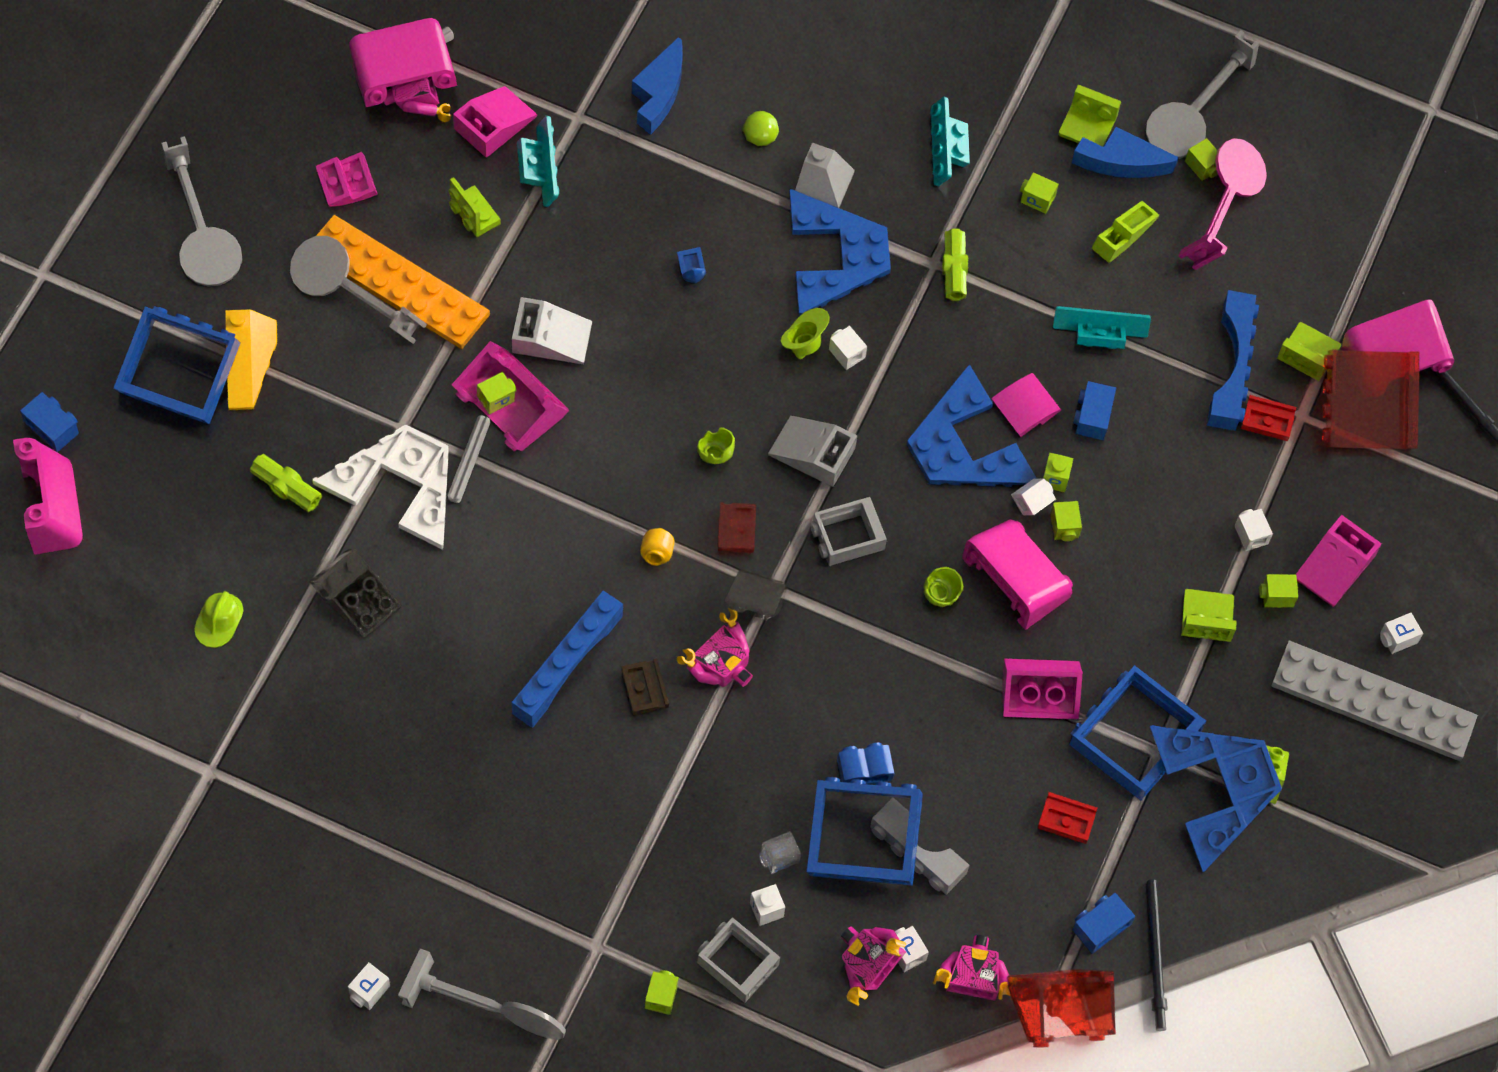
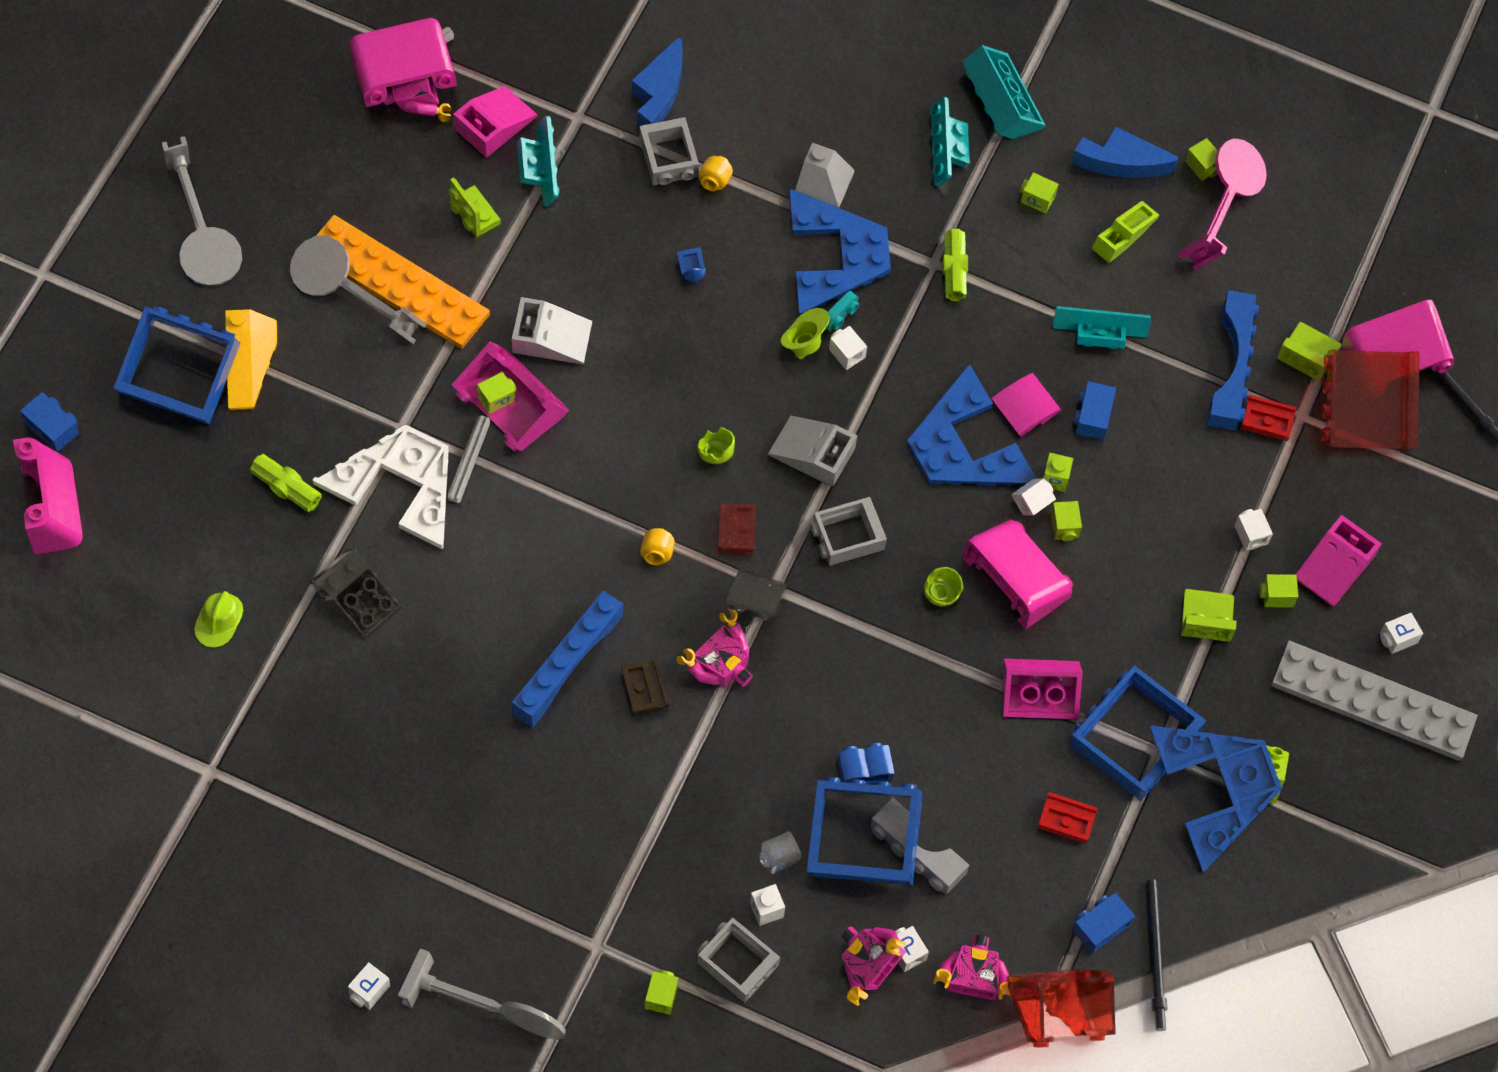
dark pink slope [316,152,377,207] -> none
lime hair [742,111,779,146] -> none
lime bracket [1058,85,1121,147] -> none
light grey piece [1146,30,1259,159] -> none
none -> light grey window [639,117,699,185]
none -> yellow head [698,156,733,191]
none -> teal plate [826,291,859,332]
none -> teal slope [962,45,1046,139]

